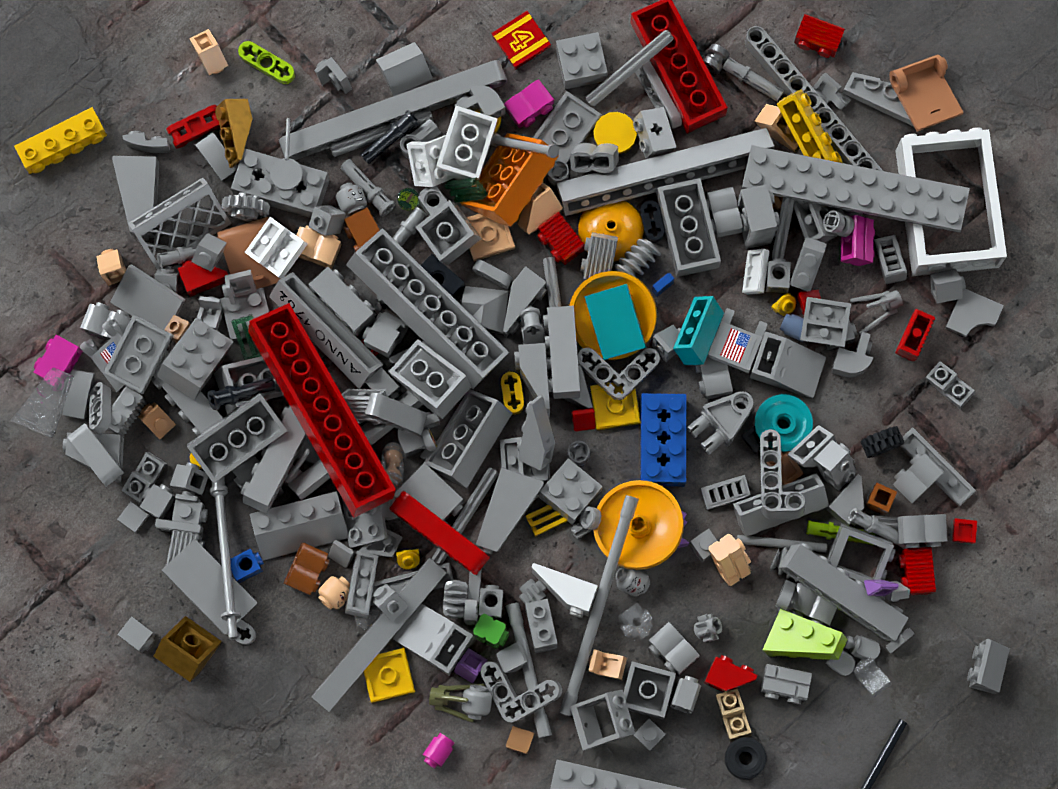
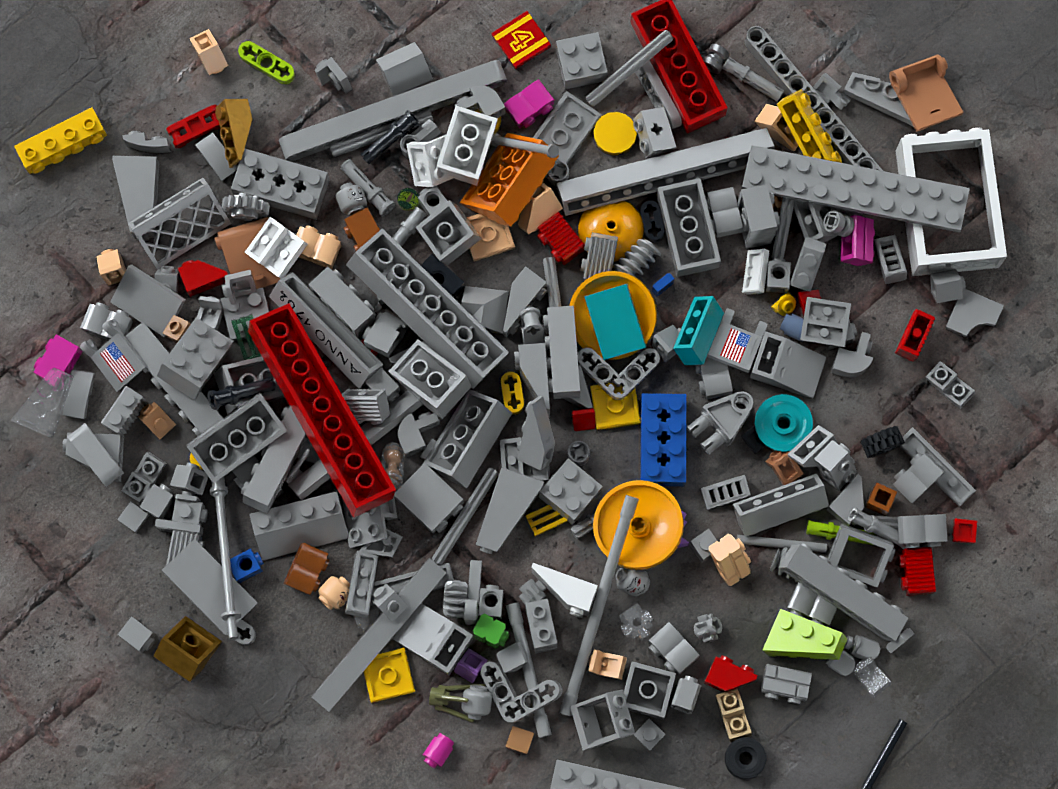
light grey beam [89,382,111,435] -> none
light grey tile [103,314,174,394] -> none
light grey pin [157,245,198,267] -> none
light grey brick [191,233,227,271] -> none
light grey piece [270,118,303,190] -> none
light grey brick [309,205,346,236] -> none
light grey slope [328,540,355,568] -> none
light grey beam [365,393,428,436] -> none
red beam [389,491,490,576] -> none
yellow plate [396,549,420,569] -> none
light grey tile [421,428,438,452] -> none
clear green tile [445,177,488,203] -> none
light grey beam [472,259,513,289] -> none
light grey brick [570,143,619,173] -> none
light grey tile [580,507,601,530] -> none
light grey beam [760,429,805,519] -> none
light grey beam [775,579,796,611] -> none
red brick [794,14,845,58] -> none
light grey plant [850,290,903,335] -> none
medium lavender slope [864,580,899,596] -> none
light grey plate [885,581,910,602] -> none
light grey slope [967,639,1010,694] -> none

